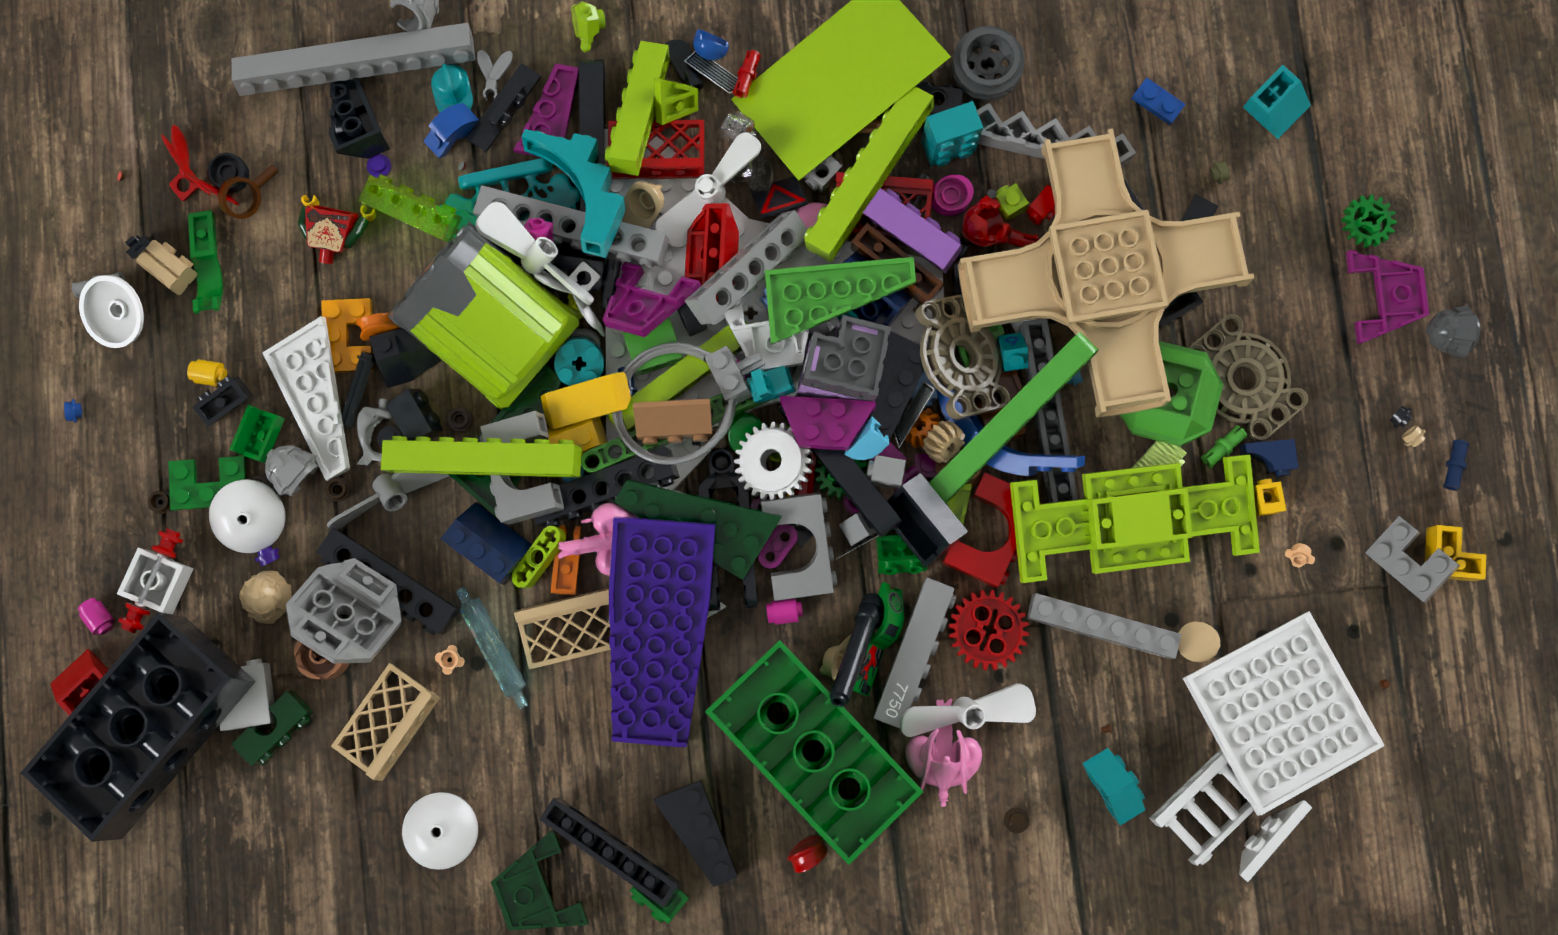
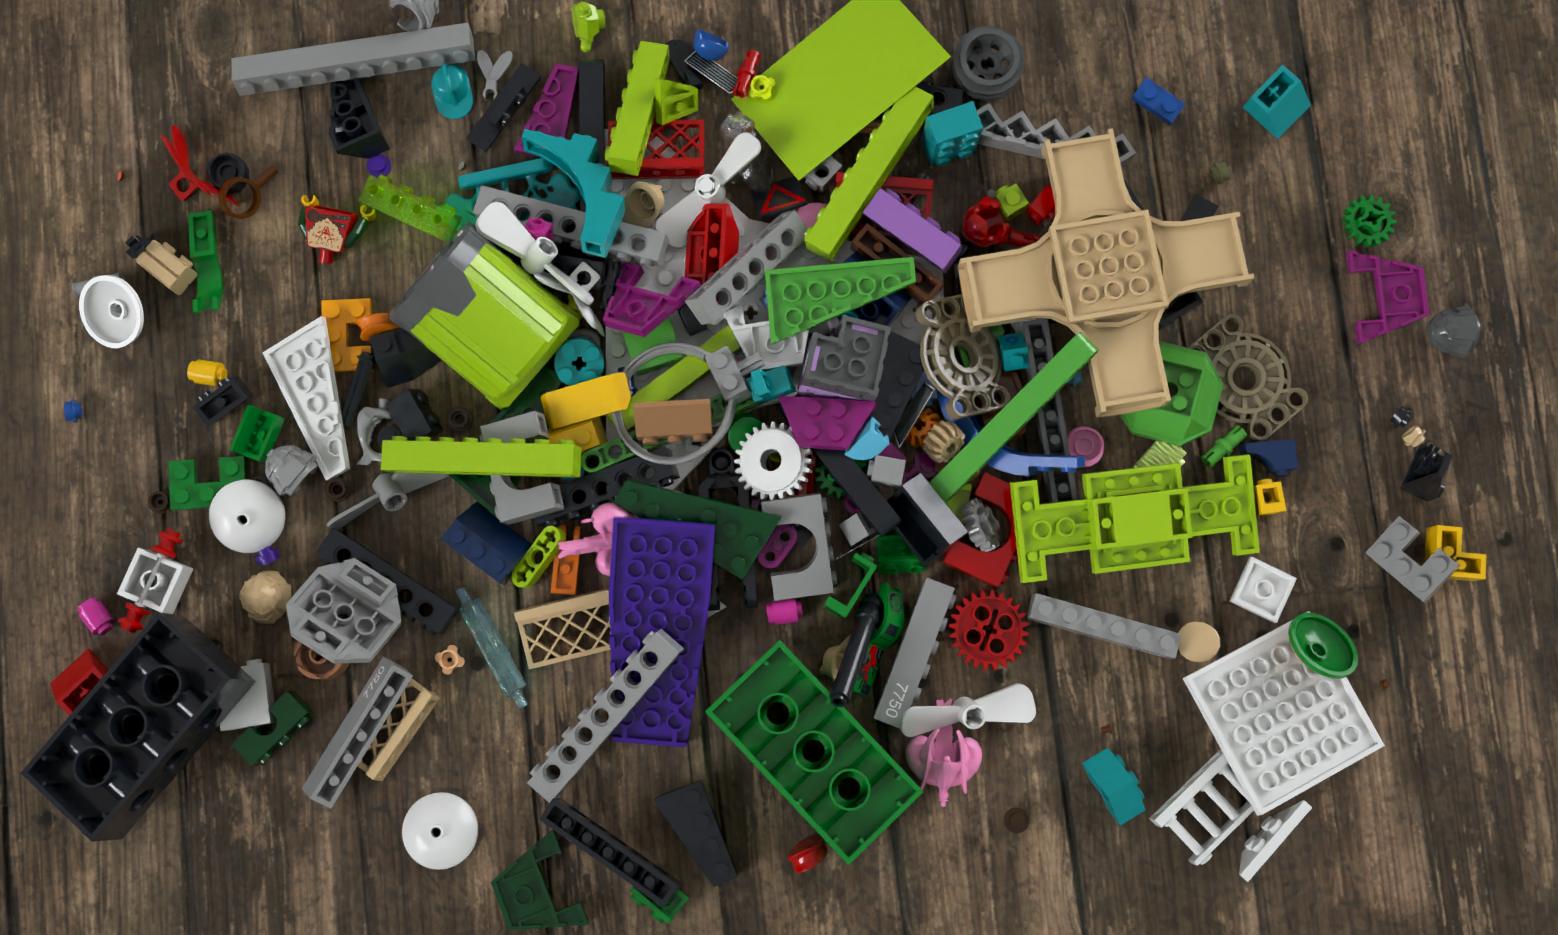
blue brick [423,103,479,158] -> none
dark pink piece [931,175,974,216] -> none
light nougat plate [1285,543,1315,568] -> none
dark blue pin [1443,439,1469,491] -> none
none -> light grey brick [302,657,413,808]
none -> light grey brick [527,629,684,803]
none -> neon yellow plate [749,75,775,100]
none -> green panel [823,552,877,620]
none -> light grey gear [961,498,1001,552]
none -> bright pink piece [1067,426,1104,468]
none -> white plate [1230,557,1297,623]
none -> green dish [1288,613,1358,679]
none -> black wedge [1400,442,1452,501]

